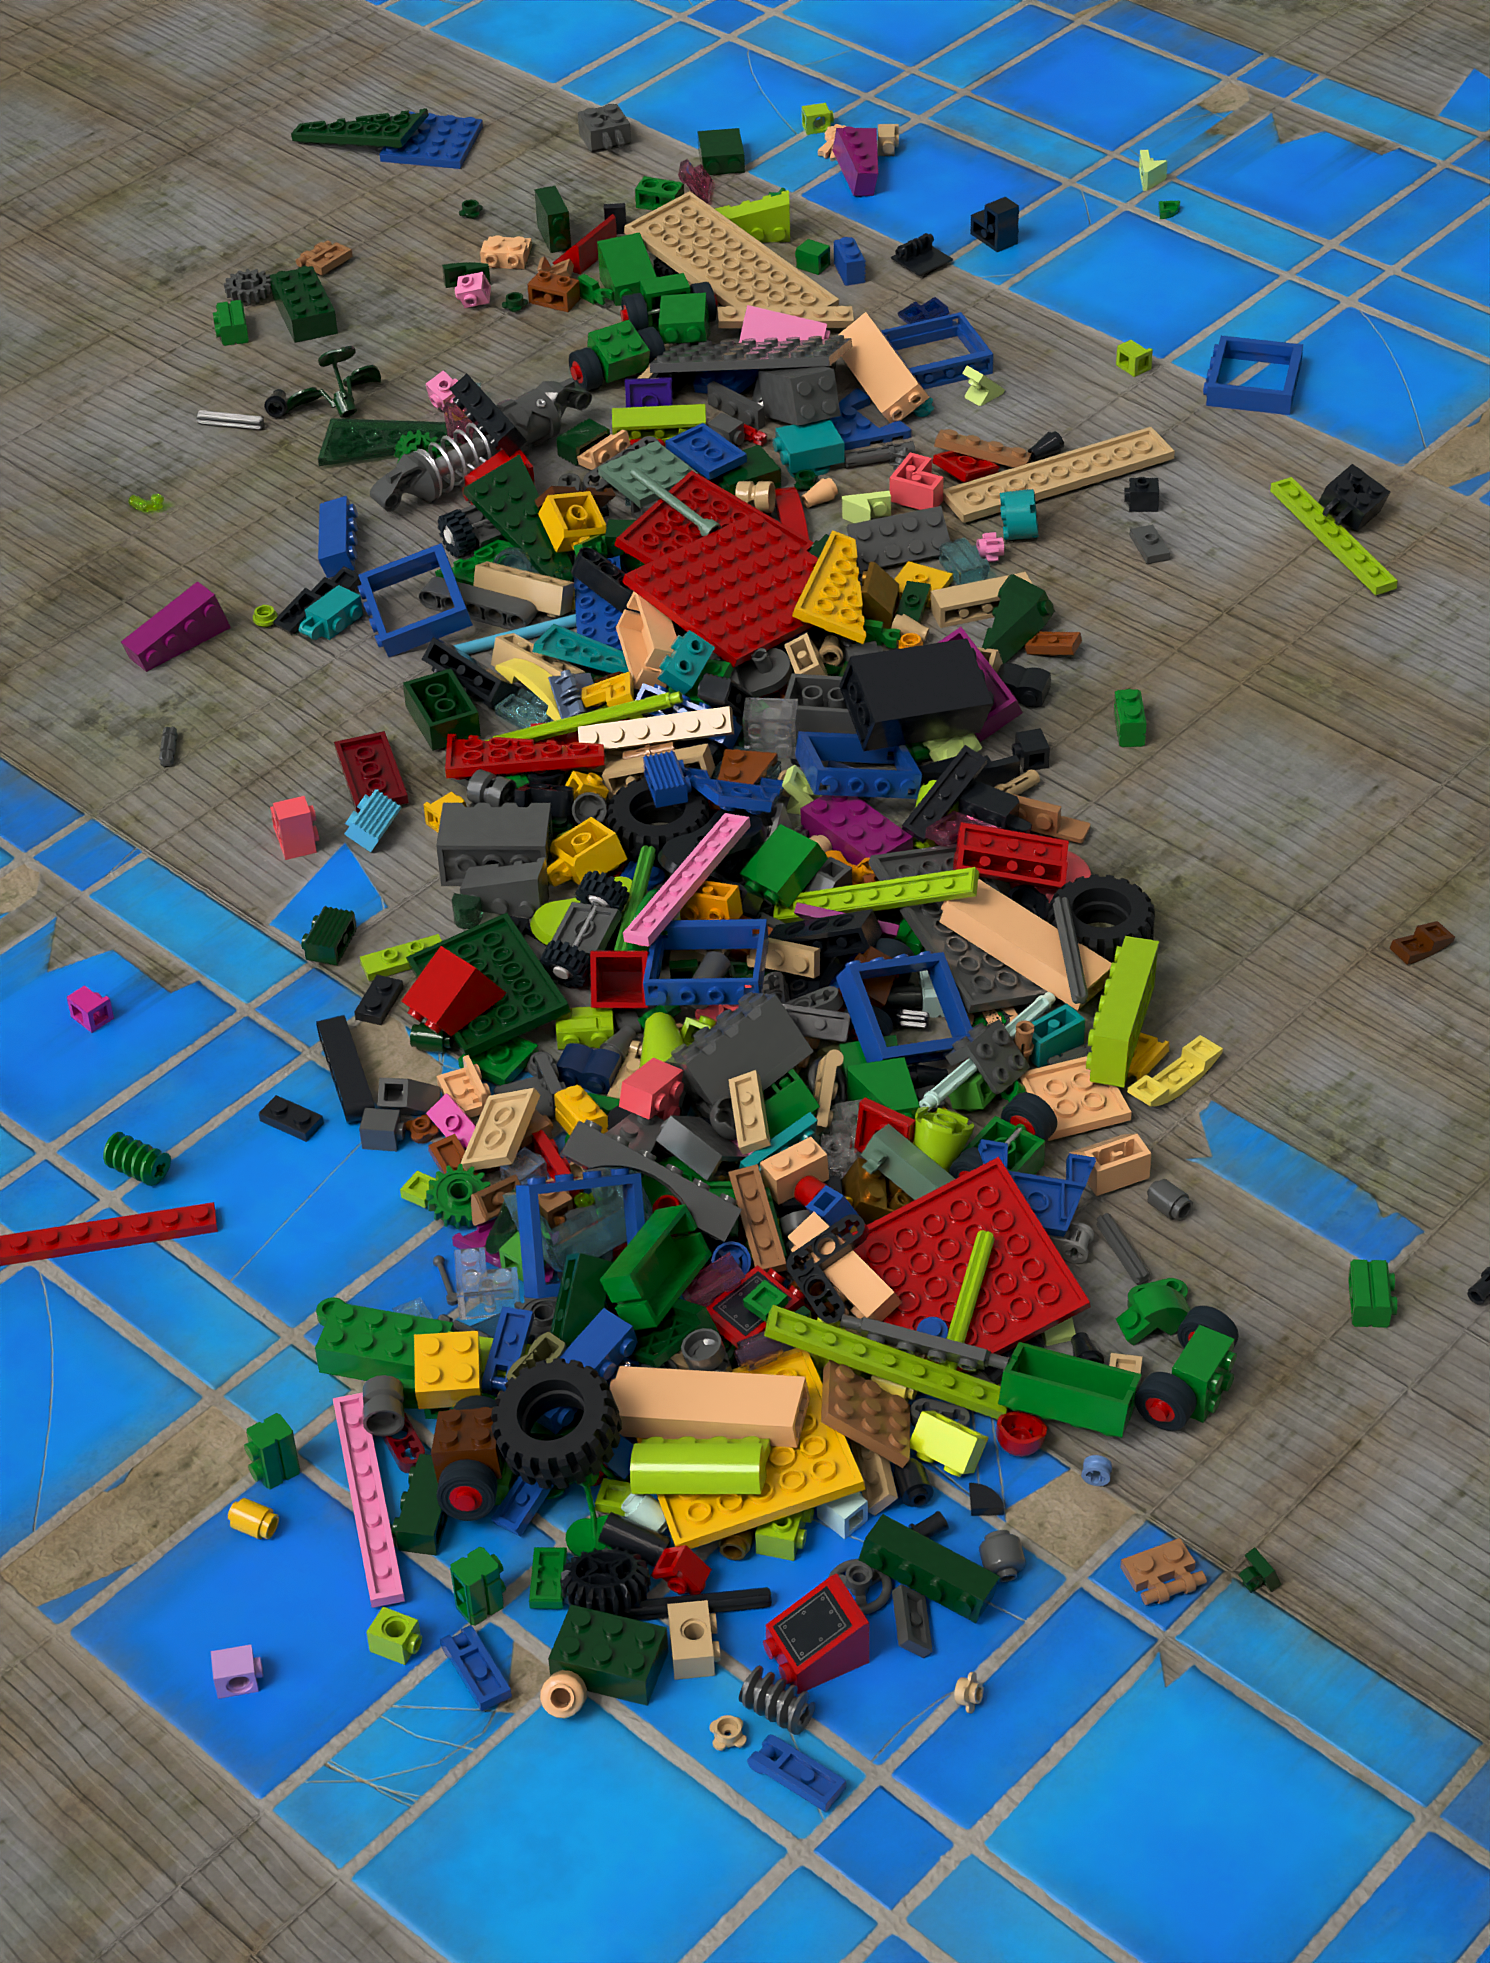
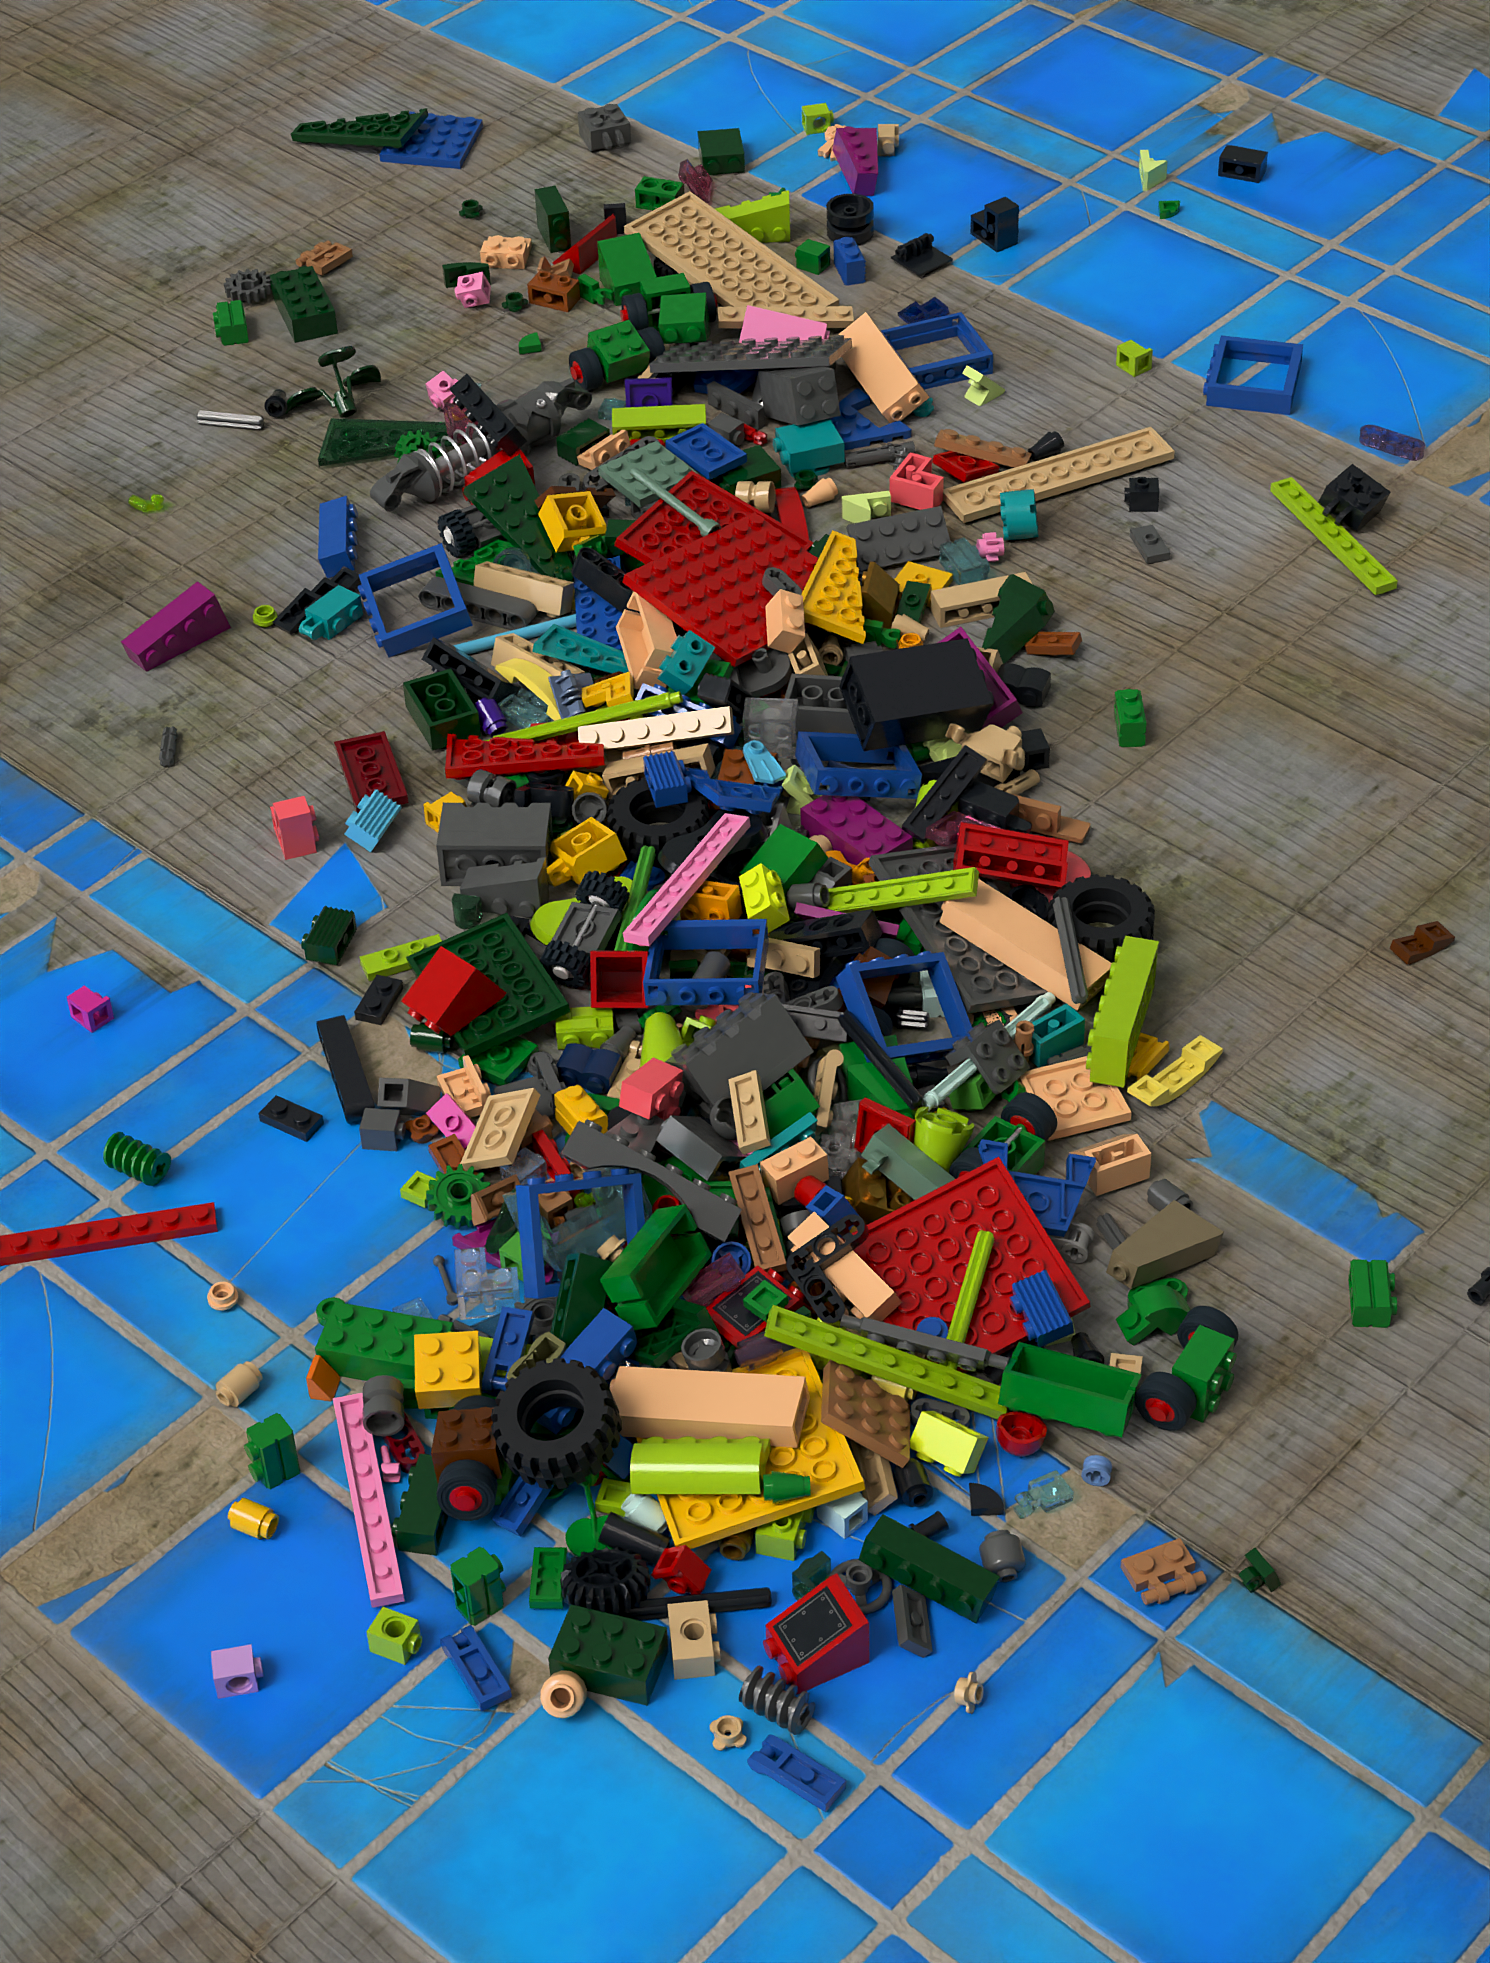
none -> light nougat plate [207,1282,238,1310]
none -> tan brick [216,1361,263,1407]
none -> orange slope [306,1355,340,1401]
none -> bright pink hand [380,1446,401,1482]
none -> dark purple brick [474,698,508,738]
none -> green tile [518,332,541,354]
none -> tan plate [596,1235,626,1262]
none -> clear light blue plate [598,398,626,421]
none -> neon yellow brick [739,863,790,933]
none -> medium azure piece [743,740,786,784]
none -> dark grey beam [762,567,802,596]
none -> green cone [763,1471,811,1504]
none -> light nougat brick [765,589,805,654]
none -> dark grey brick [786,882,830,911]
none -> clear green bracket [792,1551,831,1601]
none -> black wheel [826,193,874,244]
none -> black axle [838,1011,924,1111]
none -> tan torso [945,723,1025,783]
none -> blue brick [1009,1270,1074,1347]
none -> clear light blue plate [1013,1470,1074,1519]
none -> dark tan slope [1106,1200,1224,1289]
none -> black brick [1218,145,1268,183]
none -> clear purple beam [1359,425,1425,461]

